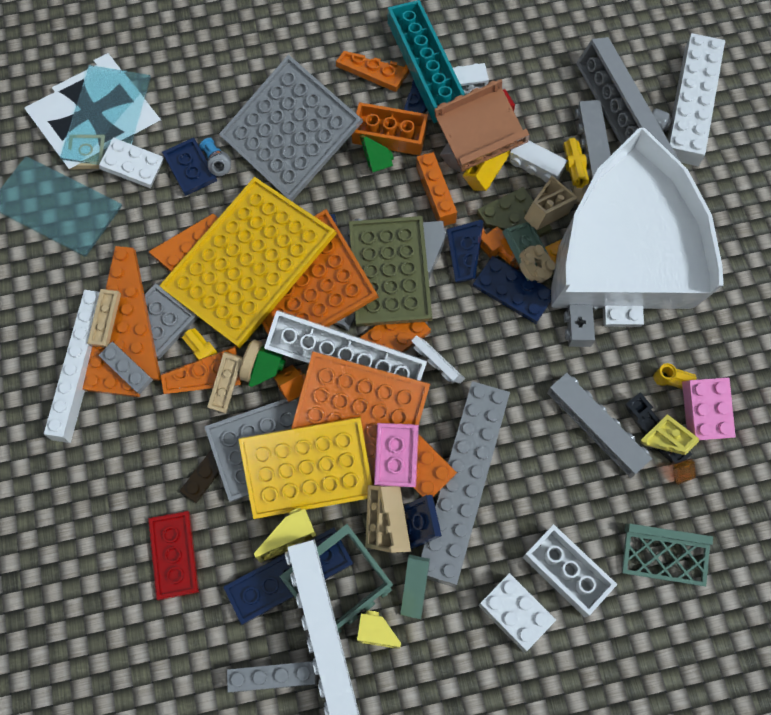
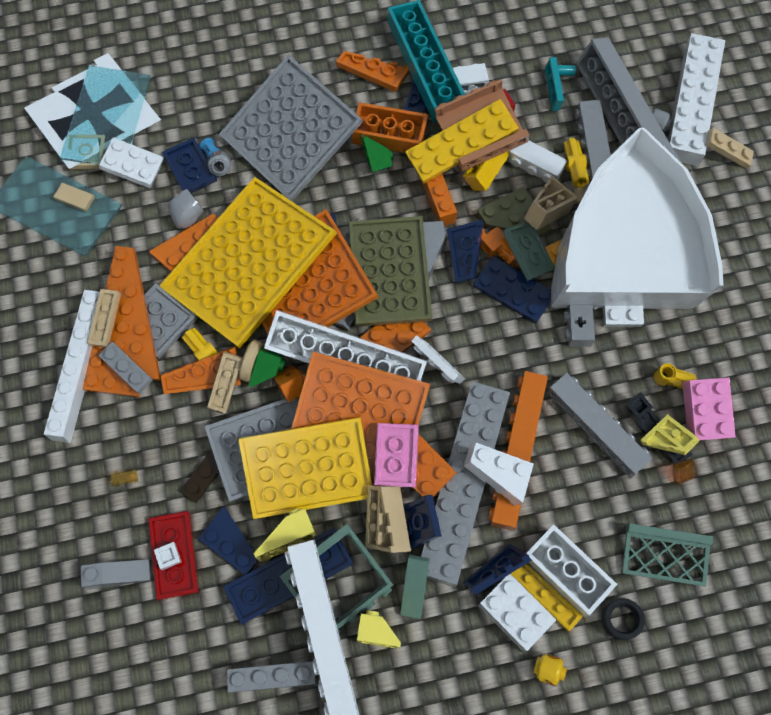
tan plate [519,245,556,283] -> none
none -> tan tile [53,183,95,212]
none -> light grey slope [81,560,151,590]
none -> clear yellow pin [111,469,138,487]
none -> white plate [154,542,182,570]
none -> light grey piece [168,189,204,229]
none -> dark blue wing [198,506,258,575]
none -> yellow plate [405,99,519,184]
none -> dark blue wing [463,543,532,595]
none -> white wedge [464,443,533,506]
none -> orange brick [488,371,548,531]
none -> yellow tile [511,564,583,632]
none -> yellow head [534,653,567,686]
none -> teal piece [545,57,576,111]
none -> black tyre [602,598,645,640]
none -> tan plate [706,128,754,168]

